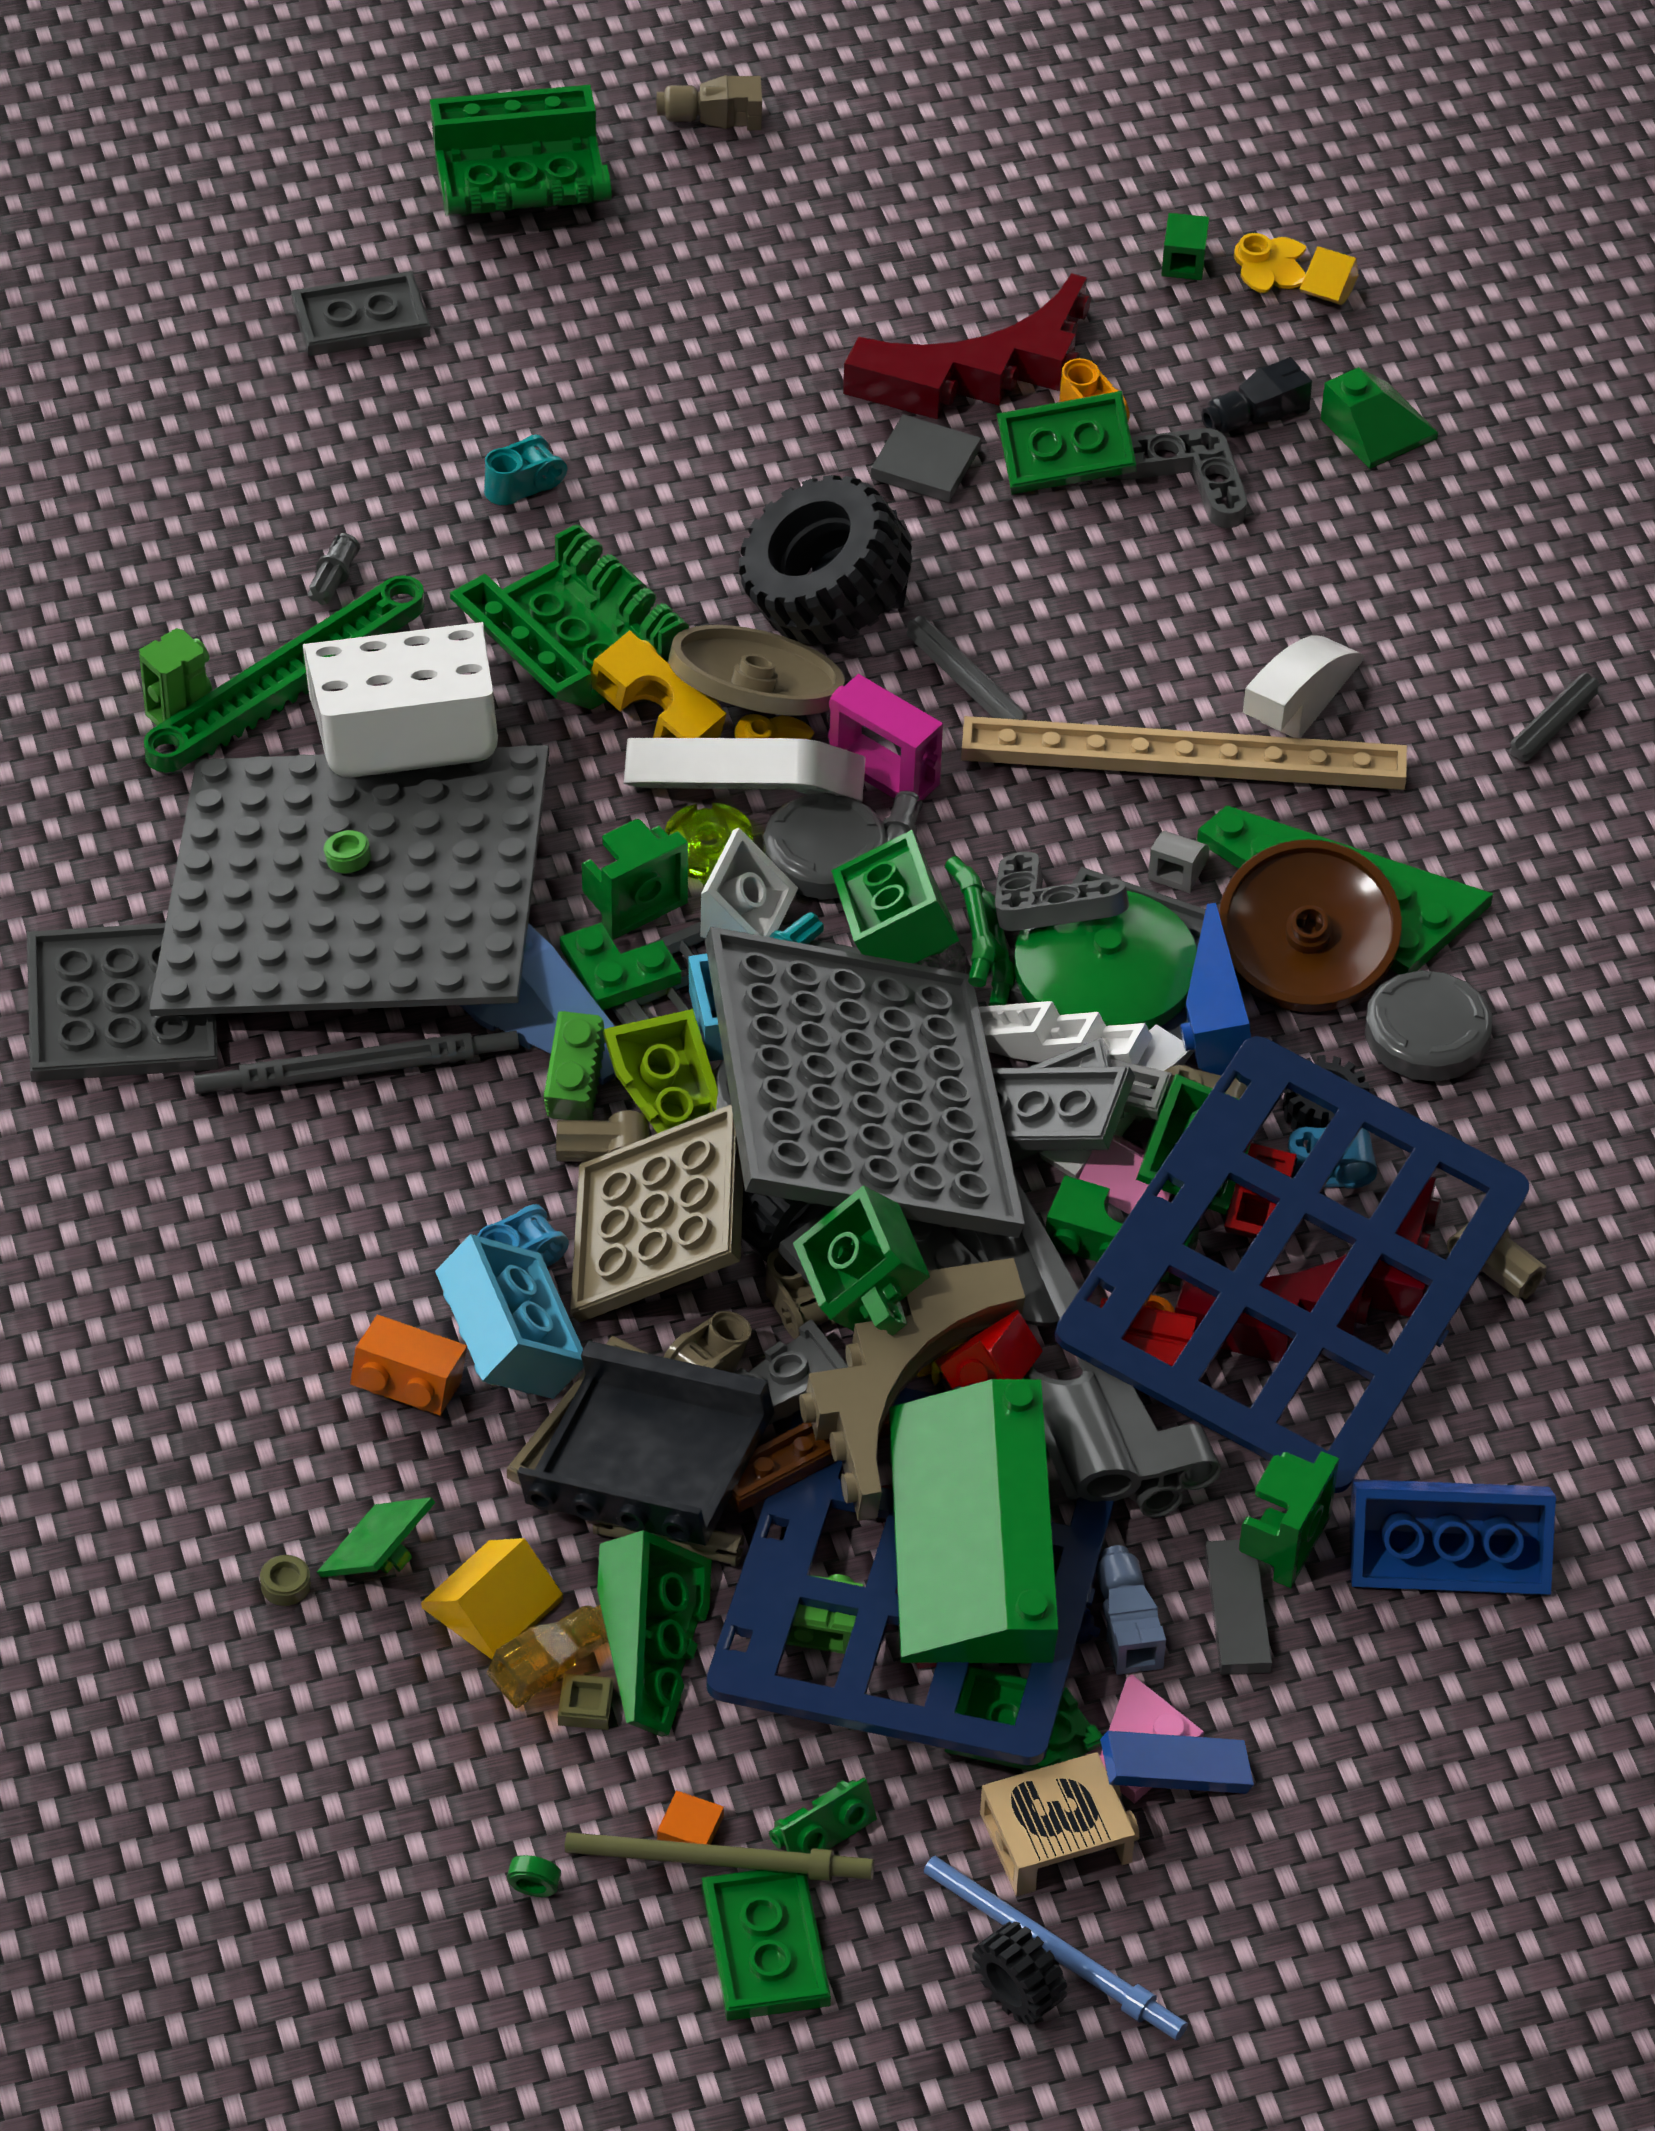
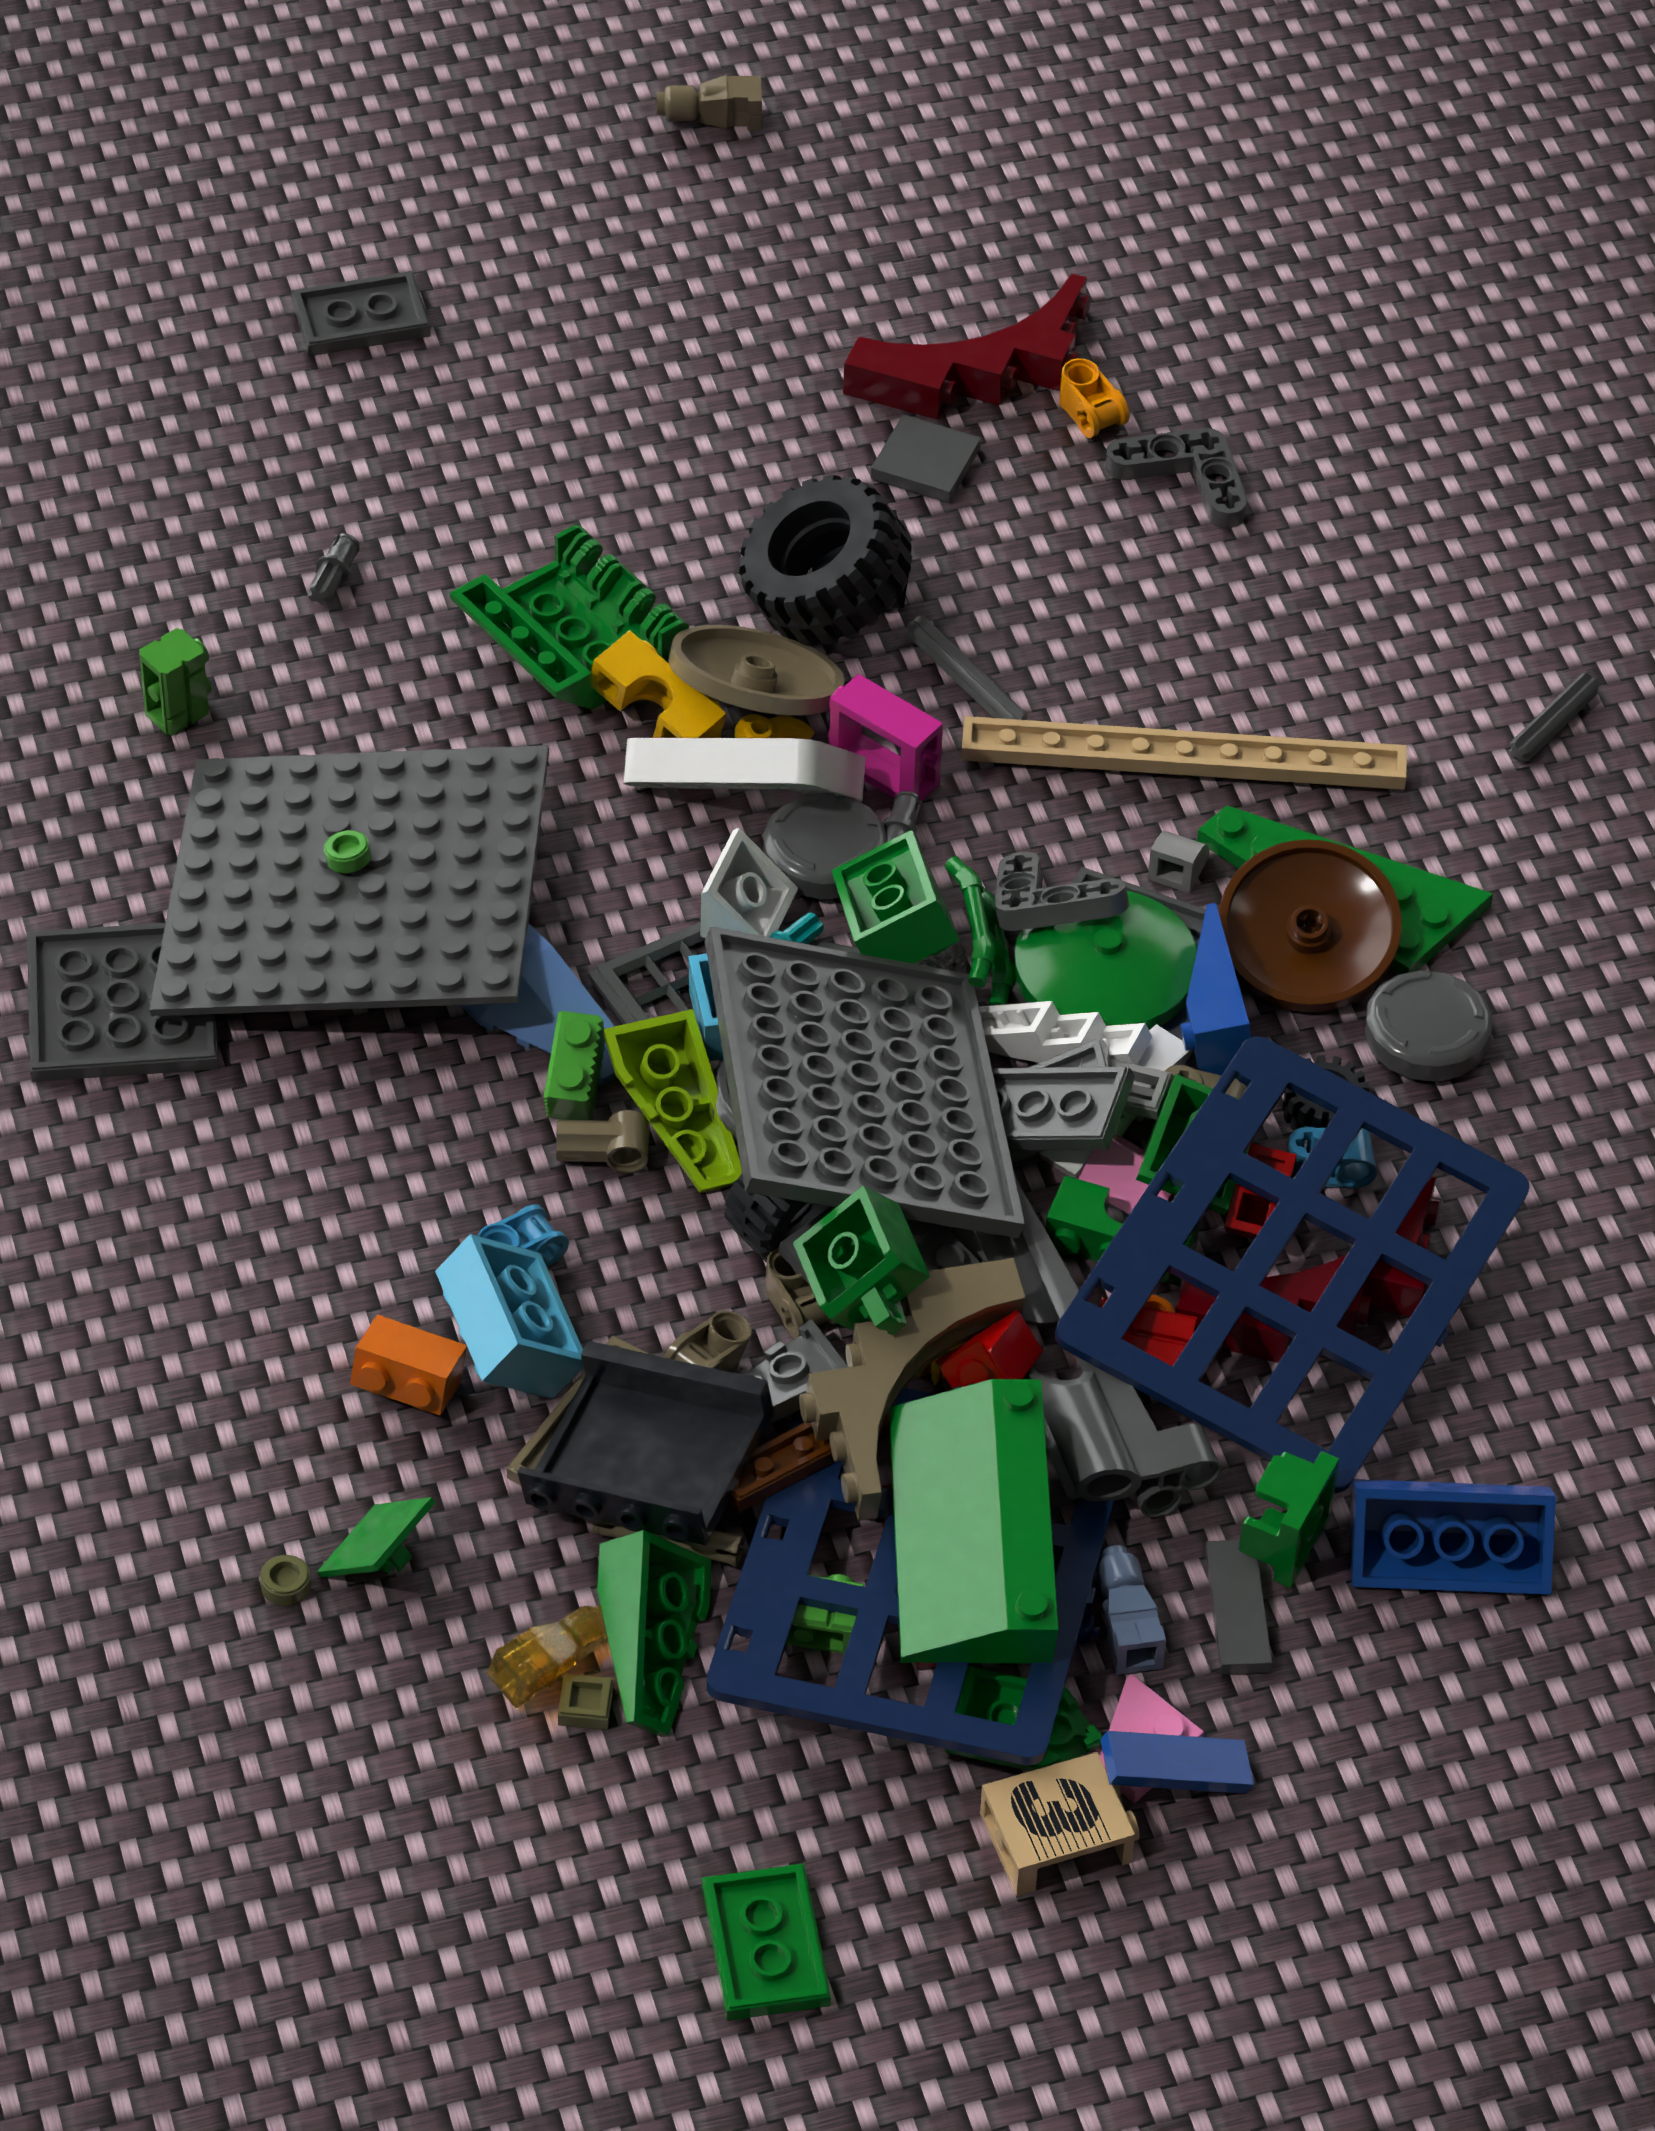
green gear [144,575,425,773] -> none
dark grey axle [193,1030,519,1094] -> none
white piece [303,622,498,778] -> none
yellow slope [421,1538,563,1662] -> none
green slope [430,85,612,217] -> none
teal piece [484,435,568,505] -> none
green tile [507,1855,561,1897] -> none
green plate [560,922,682,1010] -> none
olive bar [565,1832,874,1881] -> none
dark tan tile [570,1105,743,1323] -> none
green panel [582,819,688,940] -> none
orange tile [657,1790,724,1845] -> none
clear neon green plate [665,803,754,885] -> none
green hinge [769,1777,877,1853] -> none
medium blue bar [924,1856,1188,2041] -> none
black tyre [972,1921,1067,2025] -> none
green tile [997,391,1137,495] -> none
green brick [1161,213,1209,280] -> none
black piece [1201,357,1312,434] -> none
yellow plate [1234,233,1306,293] -> none
white slope [1243,636,1364,738] -> none
yellow brick [1300,246,1359,305] -> none
green slope [1320,367,1438,469] -> none
dark tan piece [1447,1222,1547,1300] -> none

